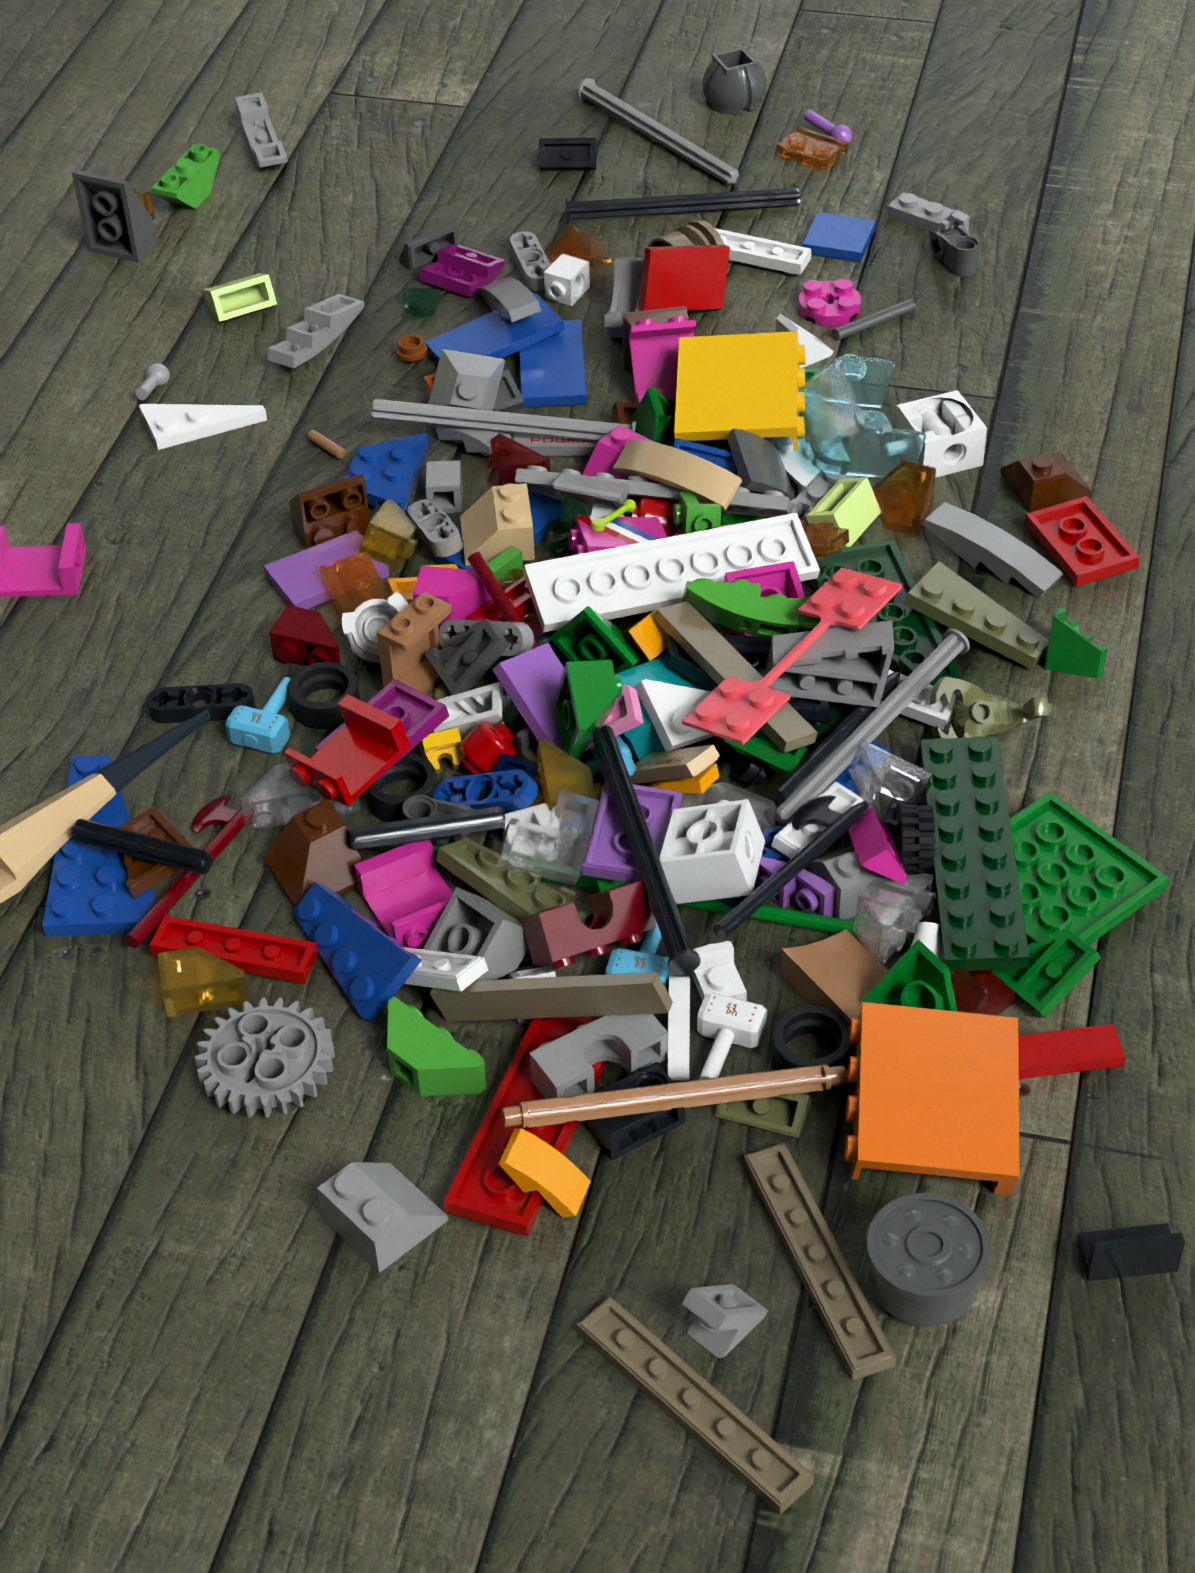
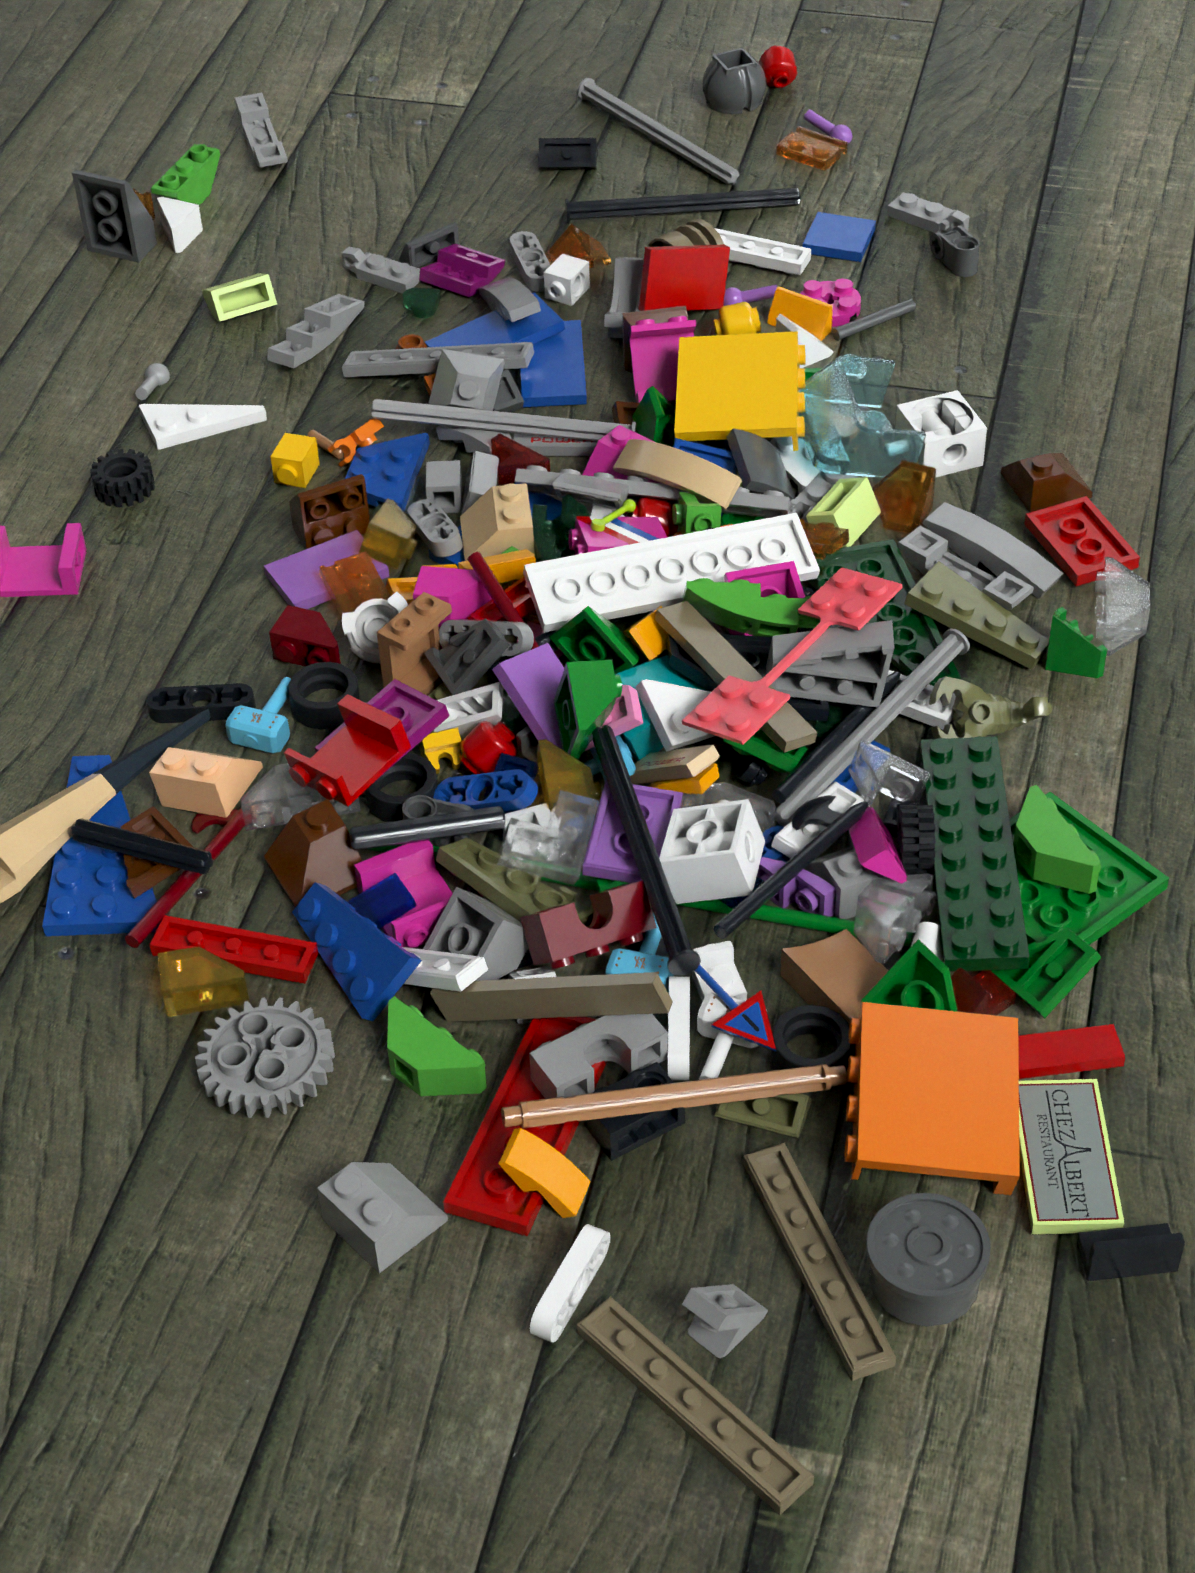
none -> black tyre [90,449,155,507]
none -> light nougat slope [149,747,263,818]
none -> white slope [157,197,203,253]
none -> yellow brick [270,433,320,488]
none -> orange plate [328,418,384,467]
none -> light grey hinge [342,247,420,295]
none -> light grey tile [342,342,534,377]
none -> clear blue tile [347,873,417,929]
none -> light orange slope [458,549,536,583]
none -> light grey slope [461,451,499,515]
none -> white beam [530,1224,610,1343]
none -> clear green slope [532,504,562,562]
none -> piece [694,965,776,1052]
none -> yellow head [713,302,761,335]
none -> medium lavender bar [723,285,777,306]
none -> red head [759,45,797,88]
none -> light orange slope [767,286,833,341]
none -> light grey slope [898,526,1034,610]
none -> bright green slope [1013,785,1101,894]
none -> light grey tile [1019,1079,1124,1234]
none -> clear slope [1095,557,1150,656]

